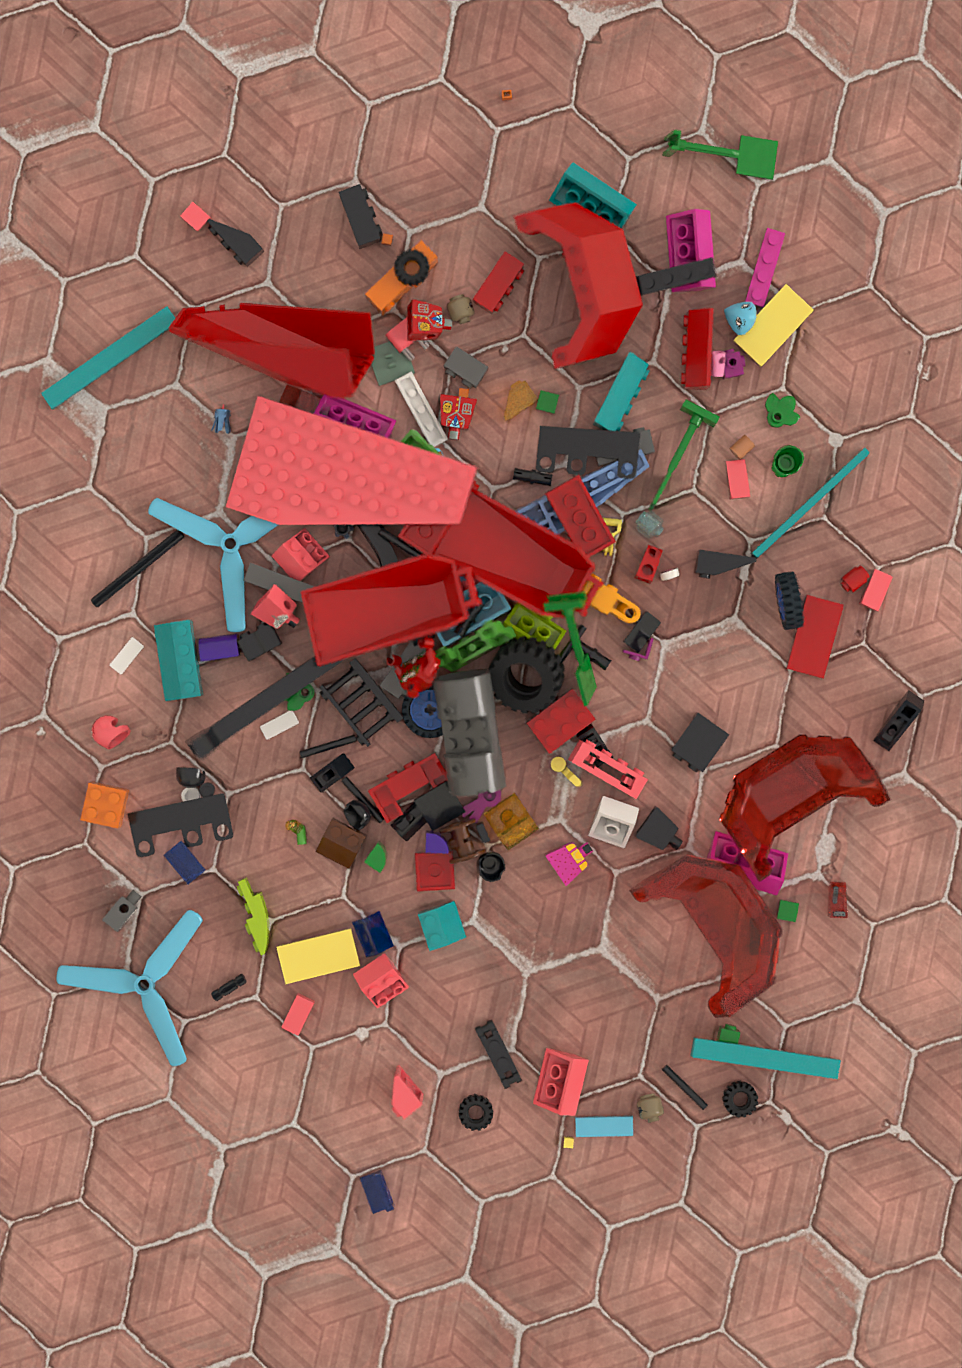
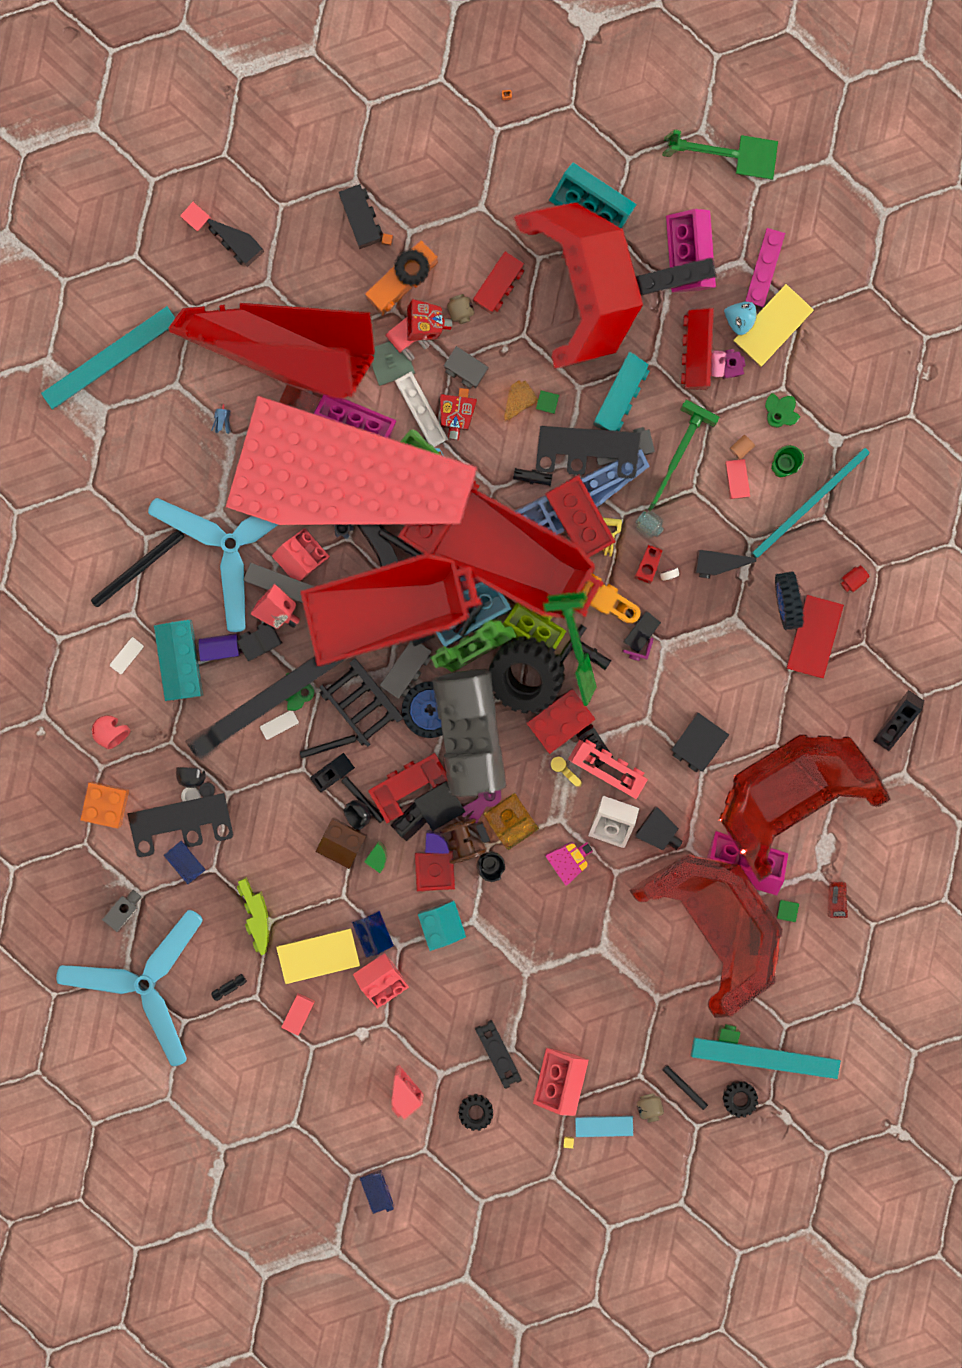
arm [285,819,307,845] -> none
red torso [386,637,441,698] -> none
coral slope [859,569,893,612] -> none

